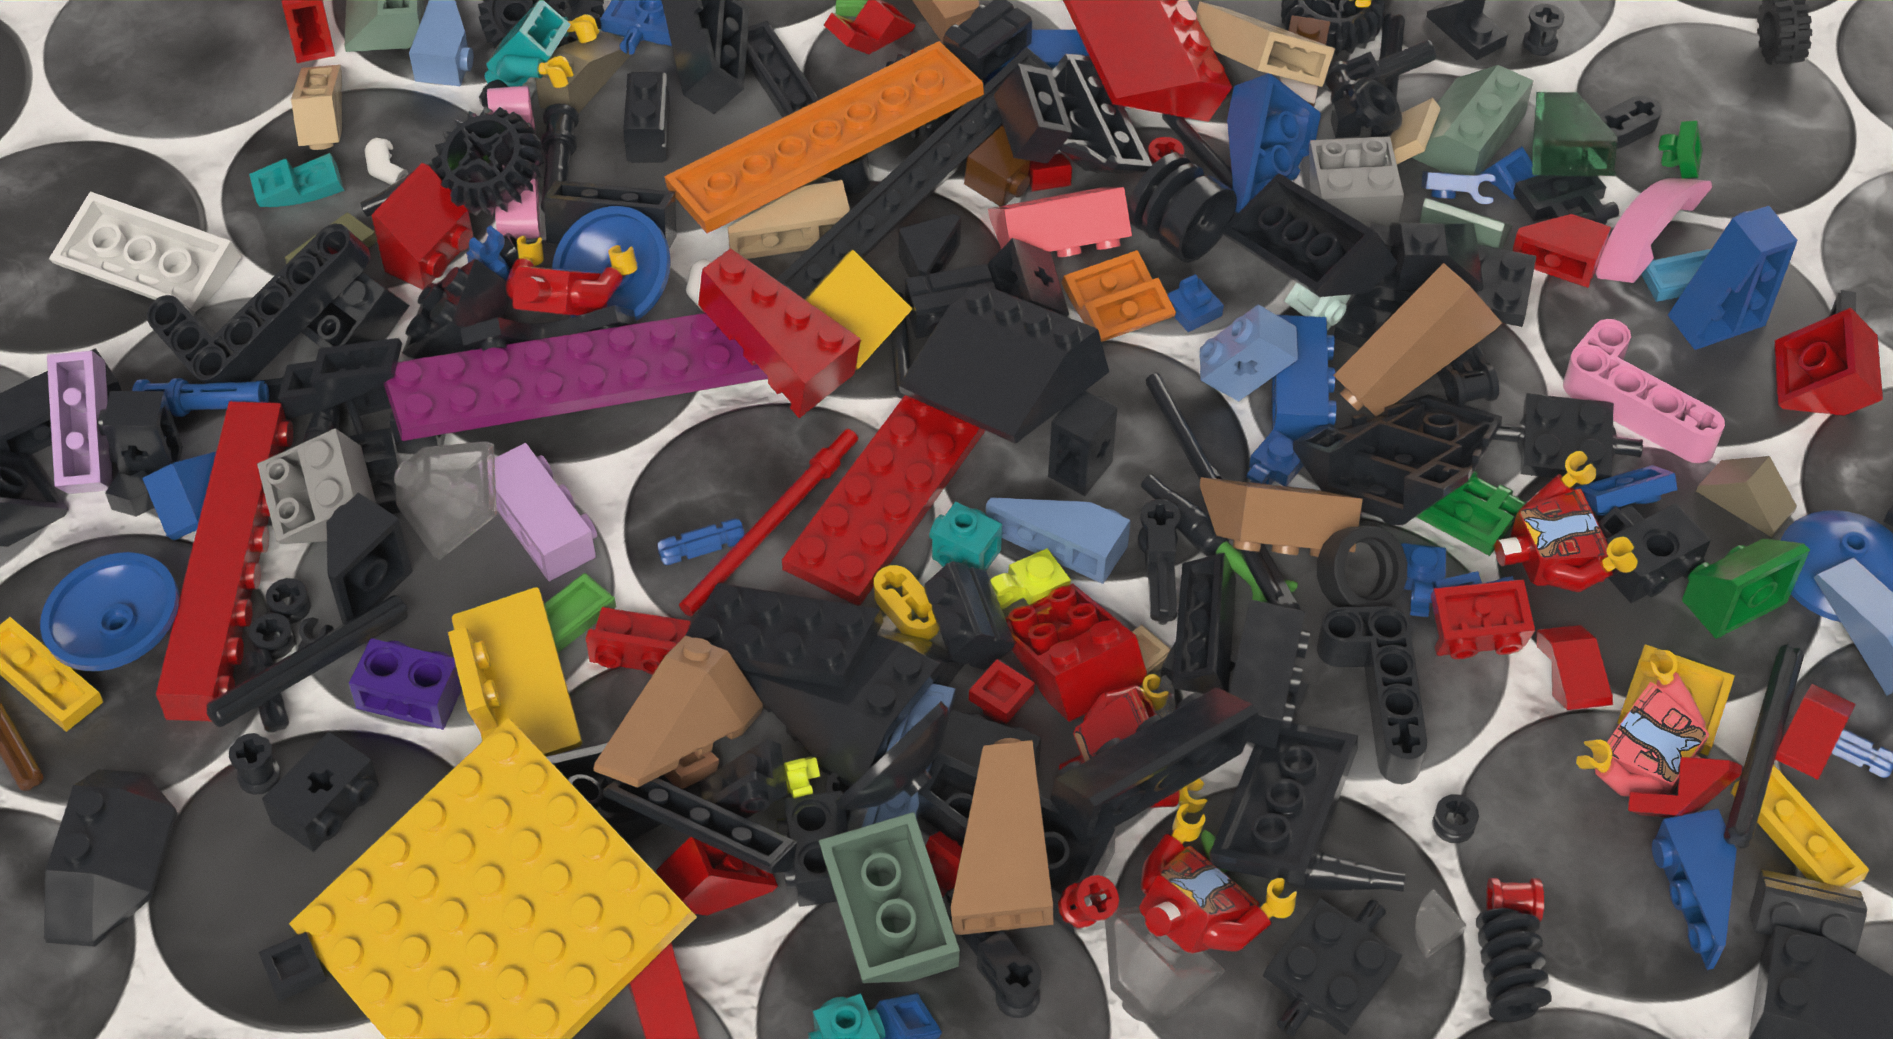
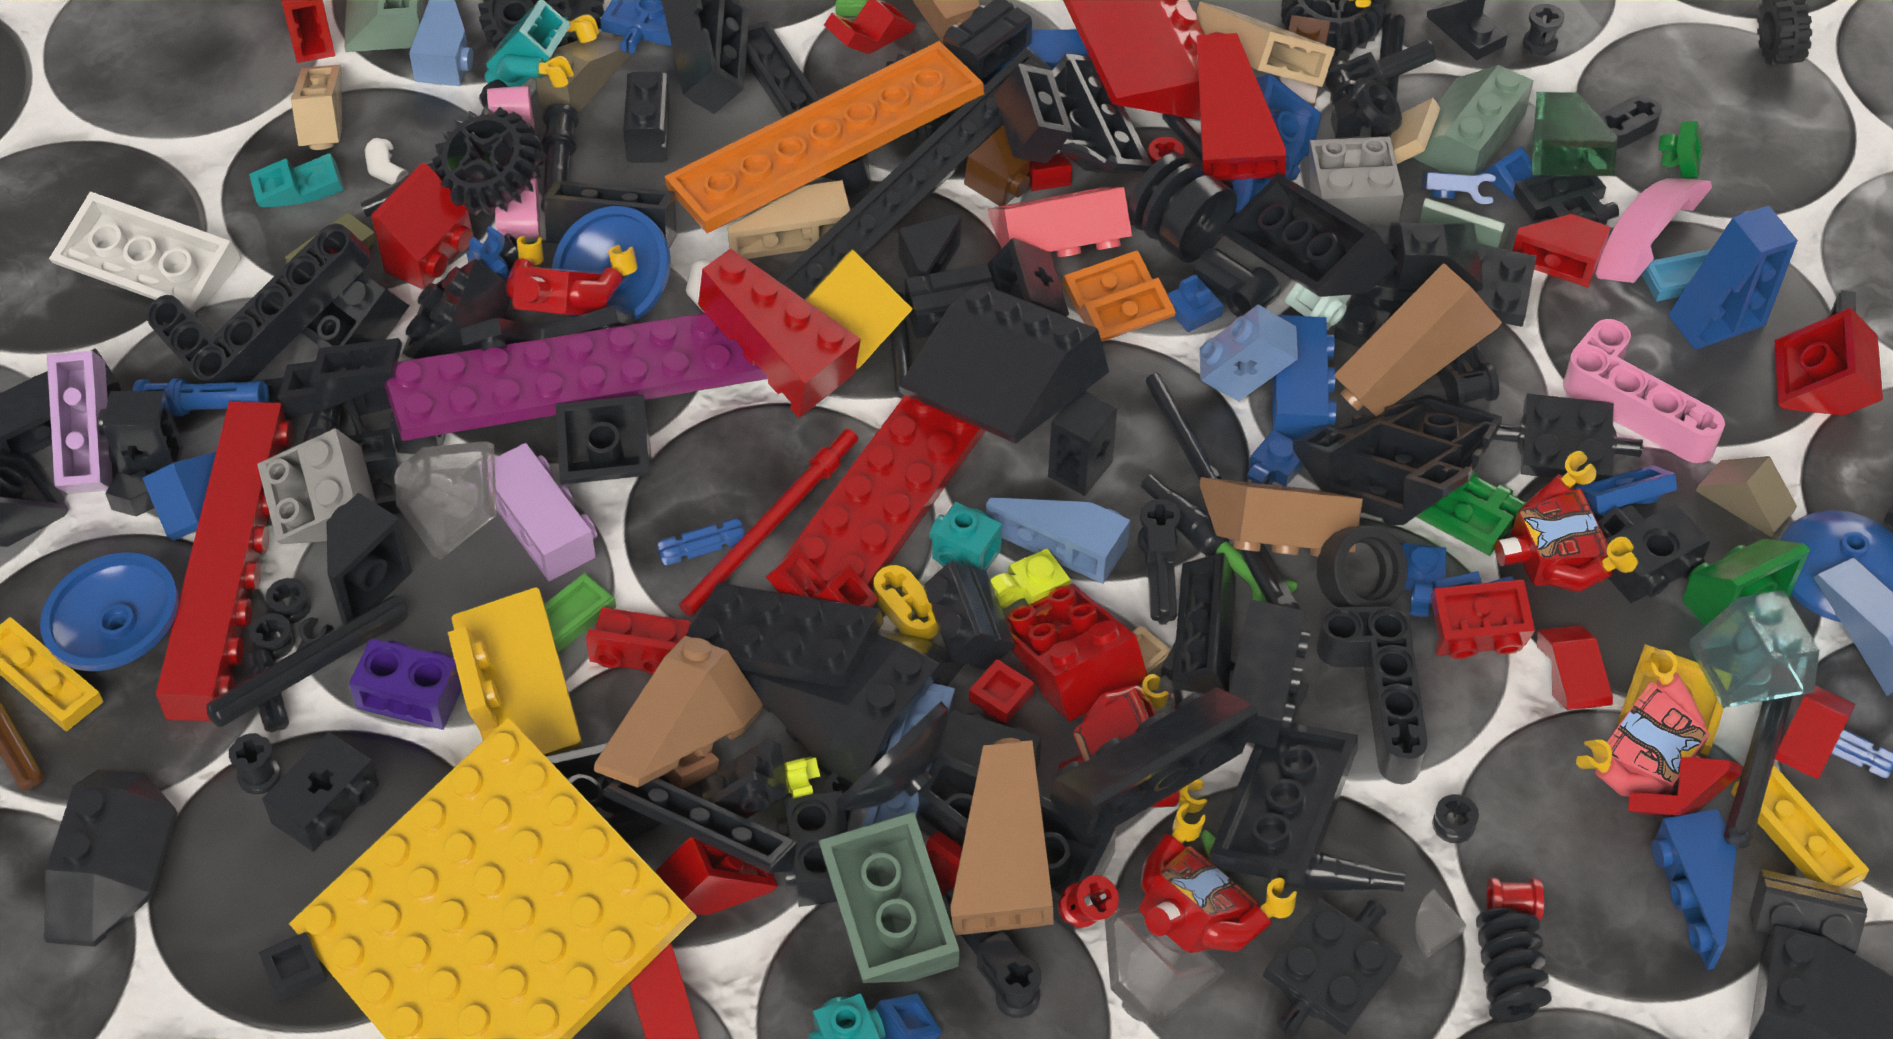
none -> black slope [555,395,652,485]
none -> red slope [766,547,879,607]
none -> black piece [1193,247,1281,318]
none -> red slope [1196,32,1286,181]
none -> clear light blue slope [1689,590,1820,708]

